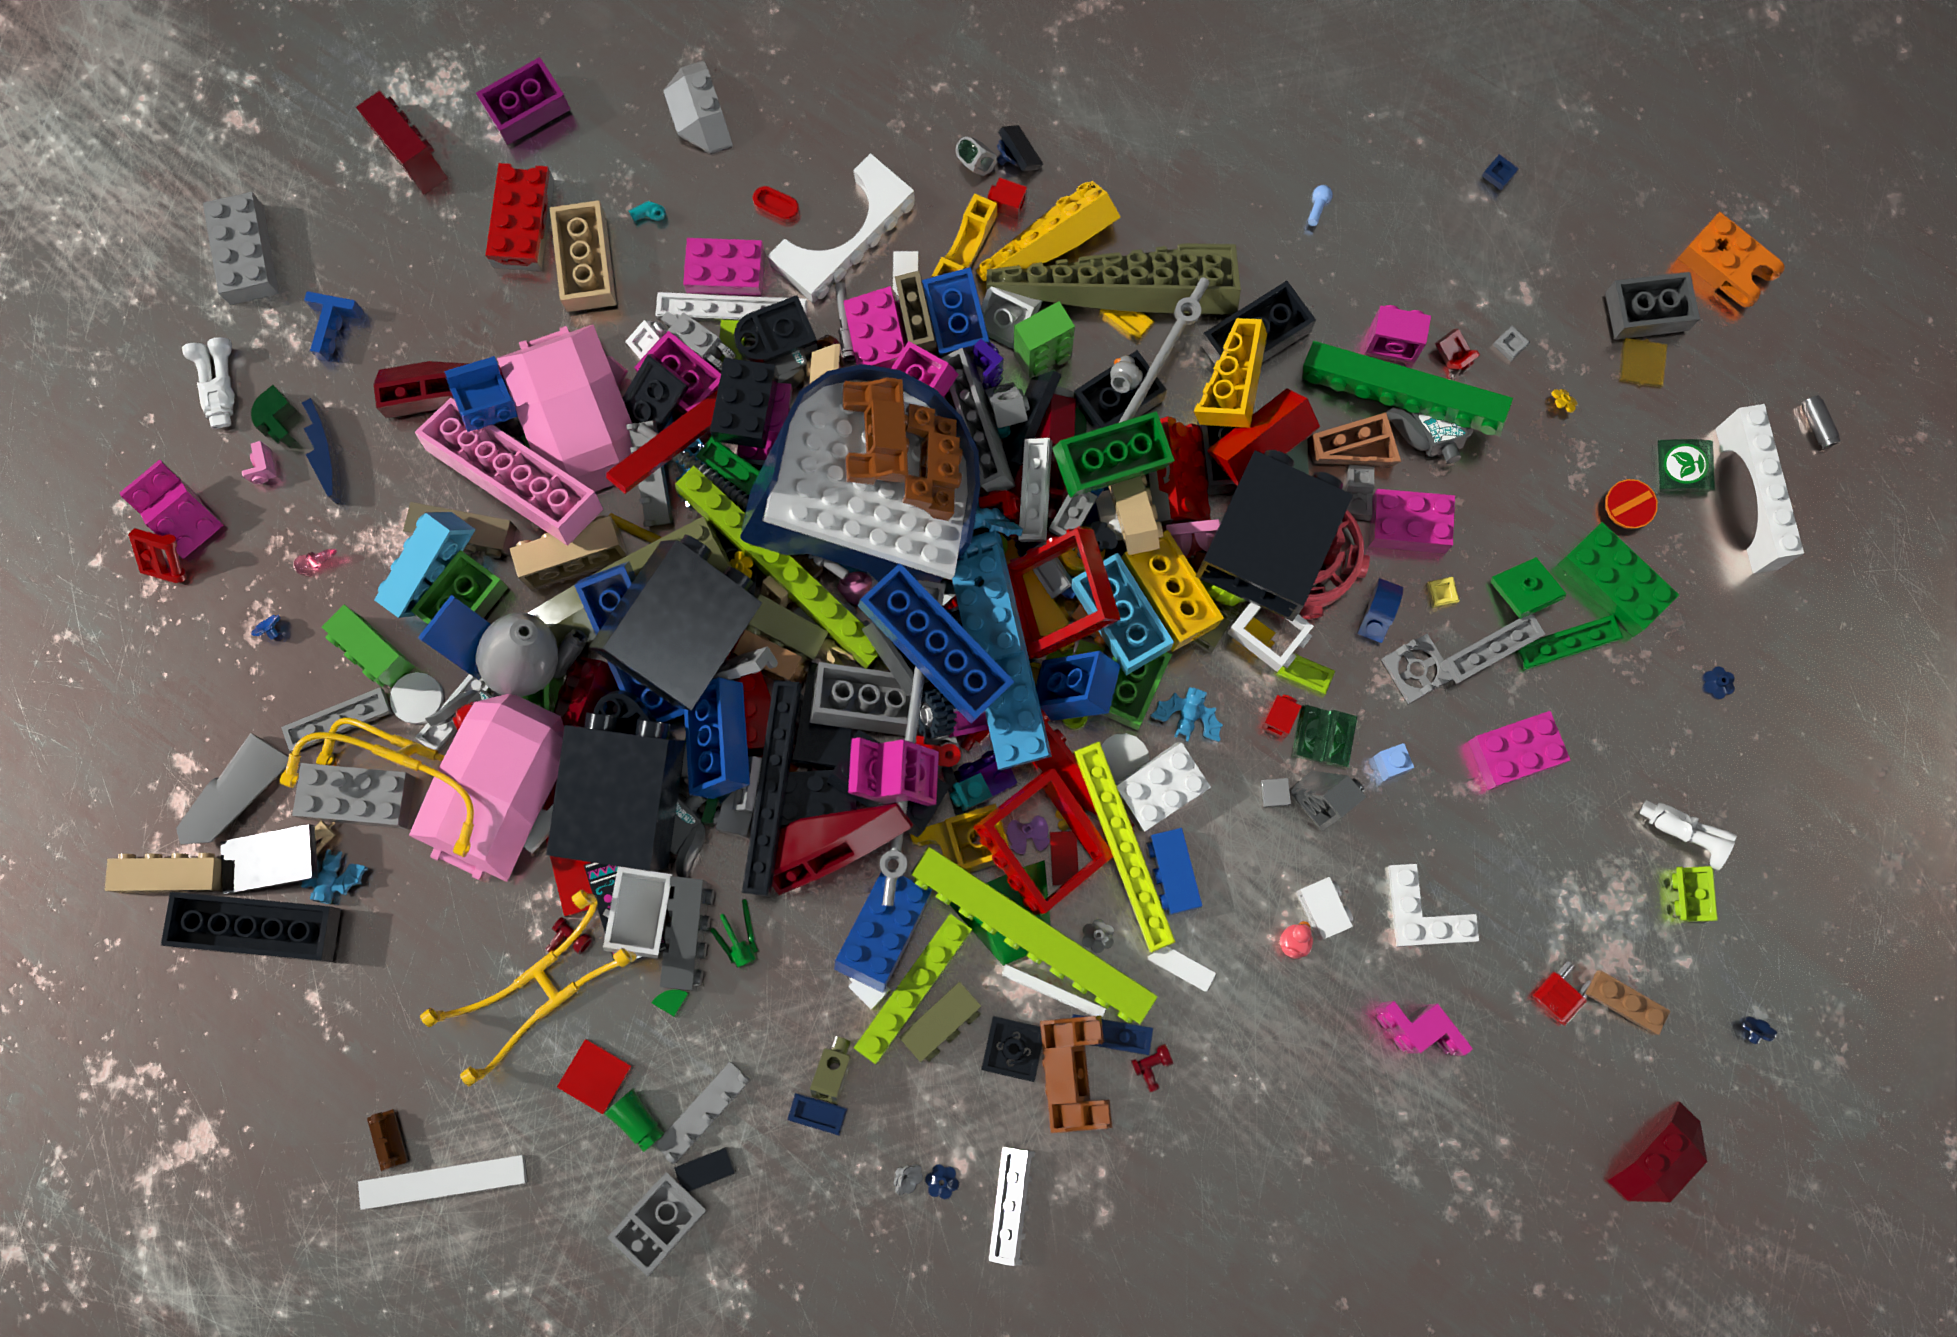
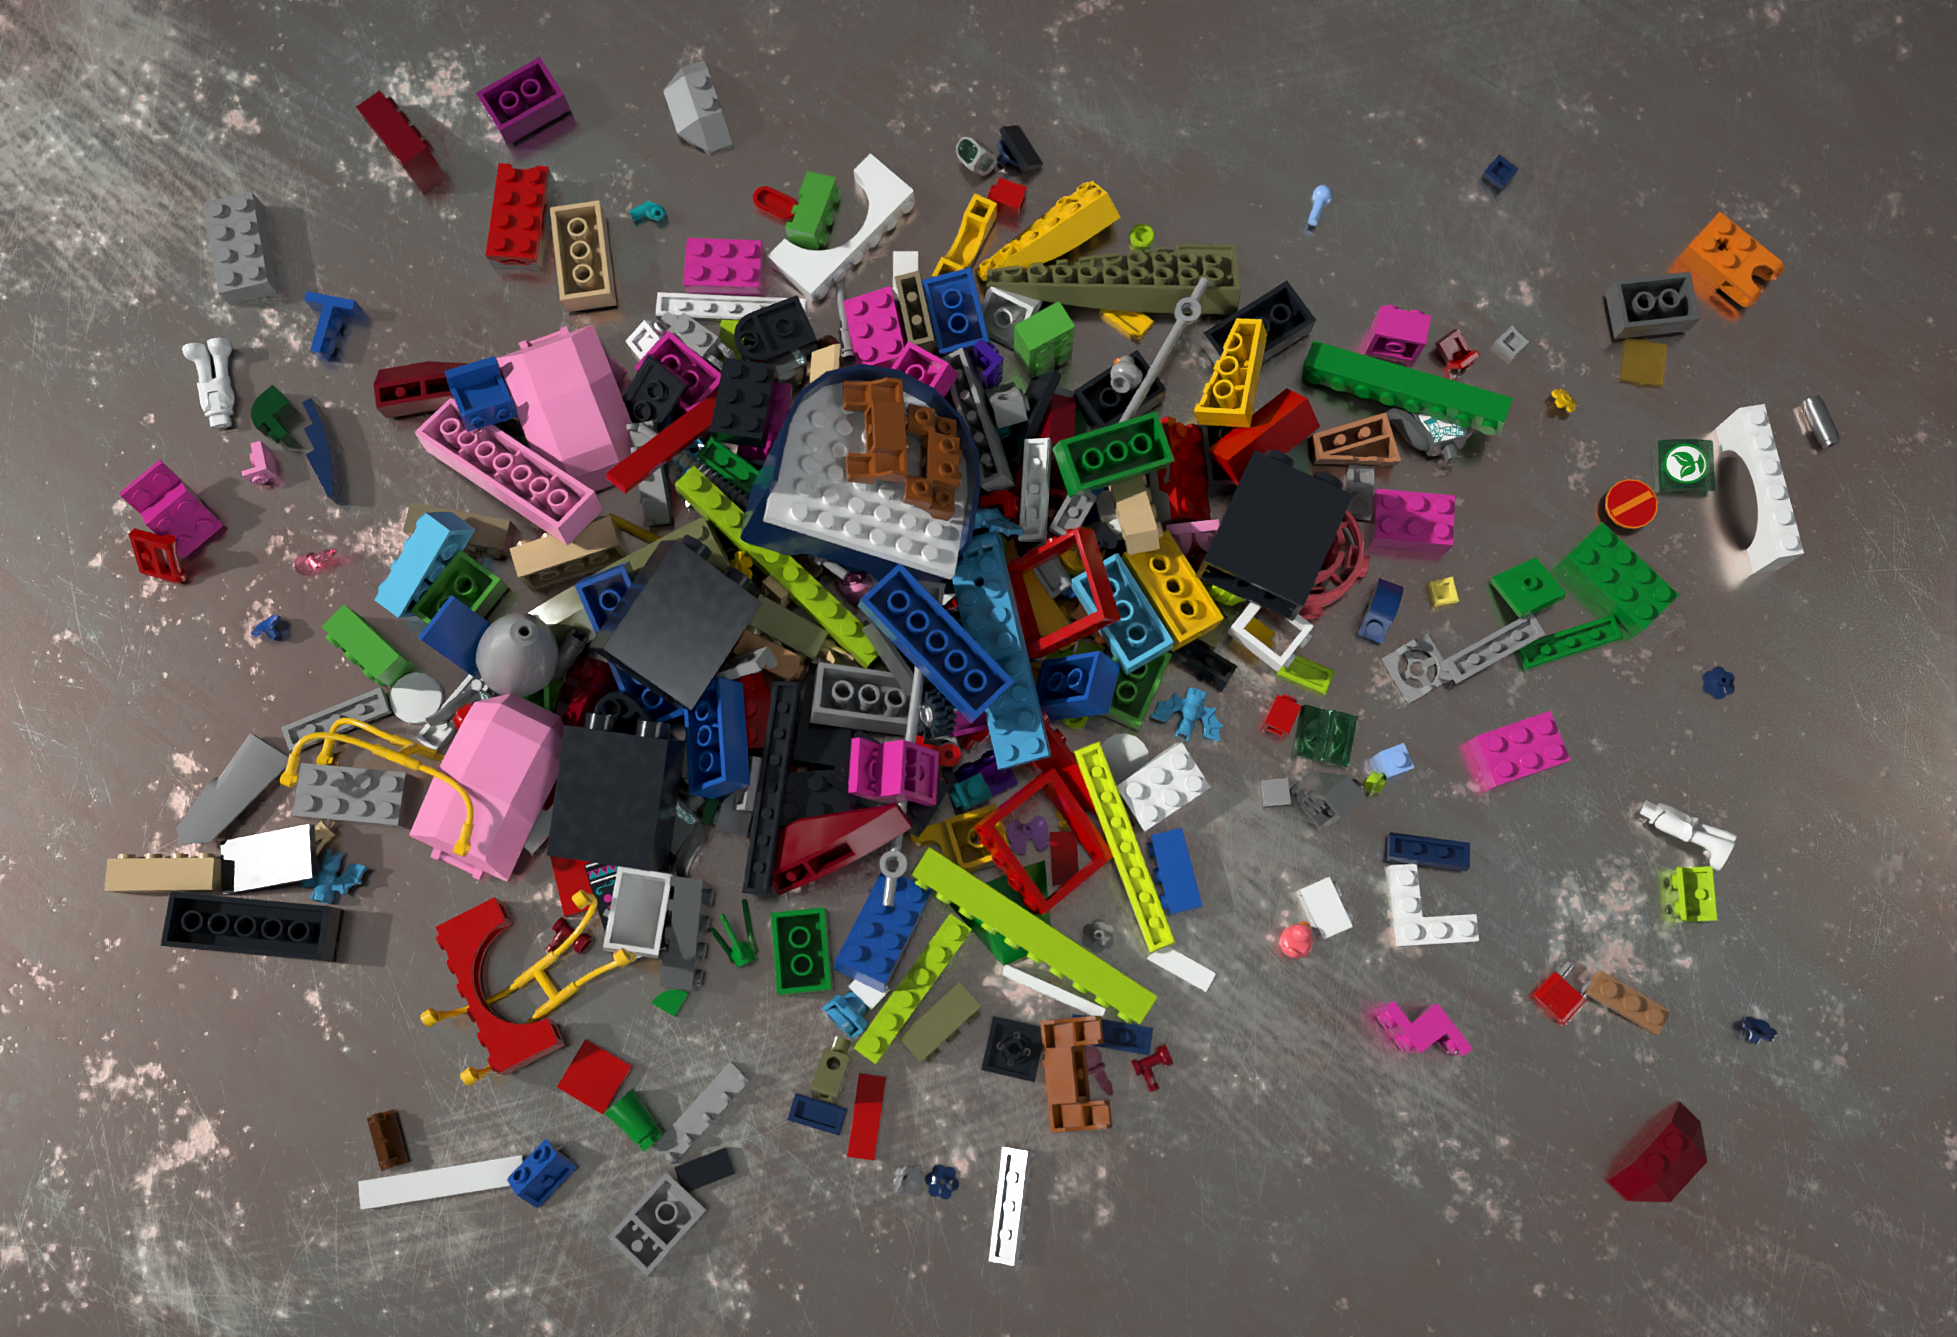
none -> red arch [436,897,565,1076]
none -> blue bracket [507,1139,577,1209]
none -> green brick [770,907,834,996]
none -> bright green wedge [785,171,841,251]
none -> dark azure piece [821,991,869,1039]
none -> red tile [847,1073,887,1161]
none -> clear pink bar [1085,1047,1113,1096]
none -> lime tile [1129,224,1155,250]
none -> black hinge [1167,640,1238,693]
none -> lime plate [1364,770,1387,795]
none -> dark blue plate [1387,832,1470,871]

